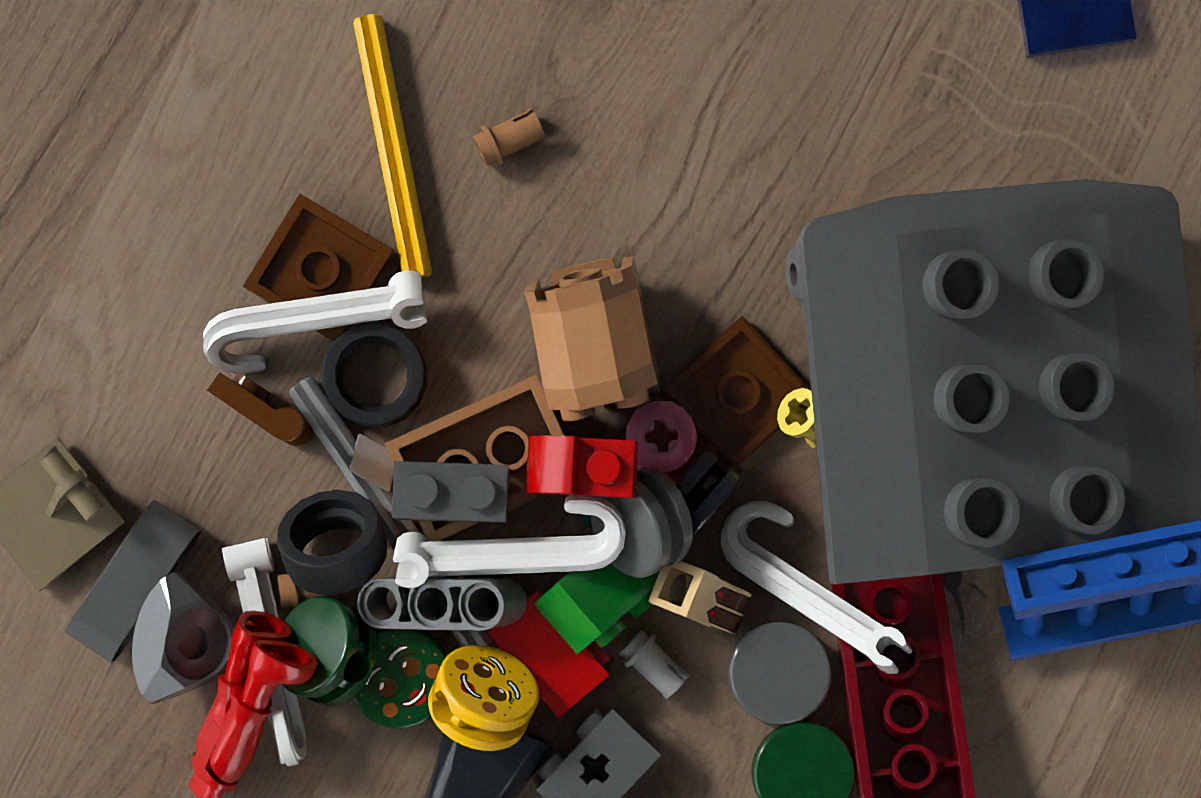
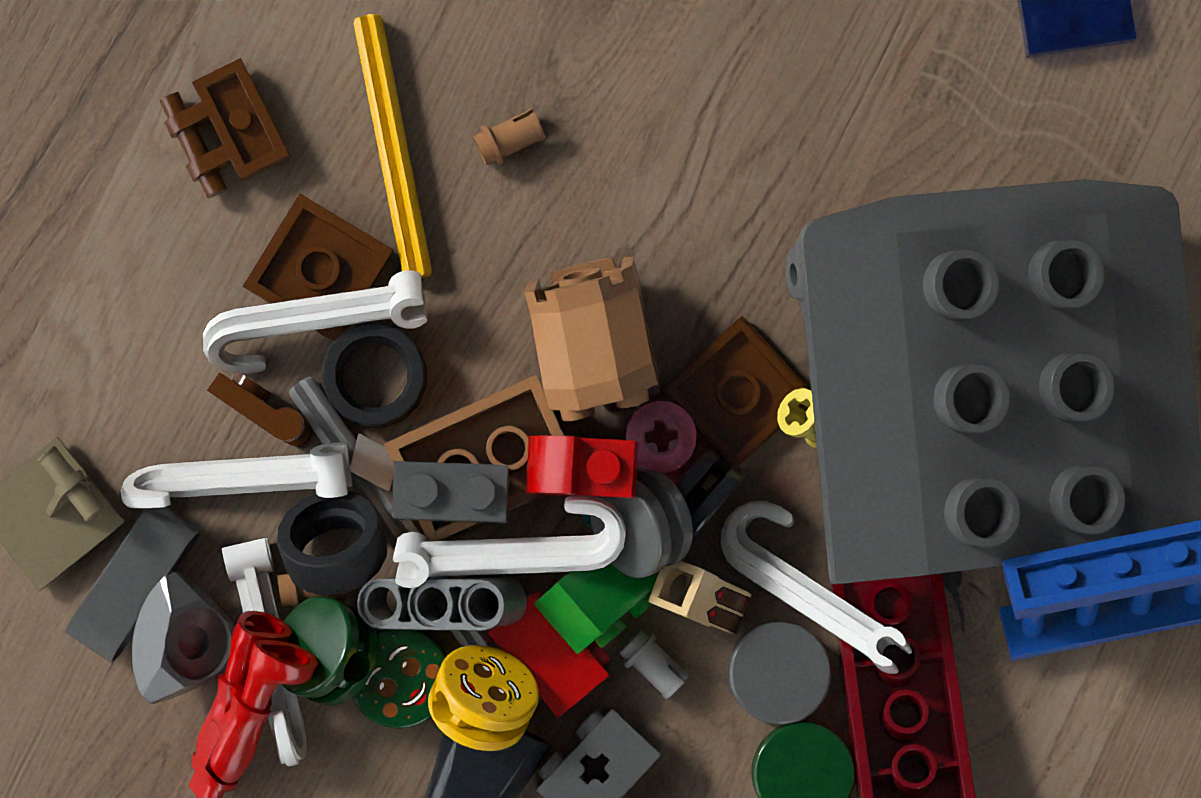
none -> white piece [120,443,353,508]
none -> reddish brown plate [160,58,291,198]

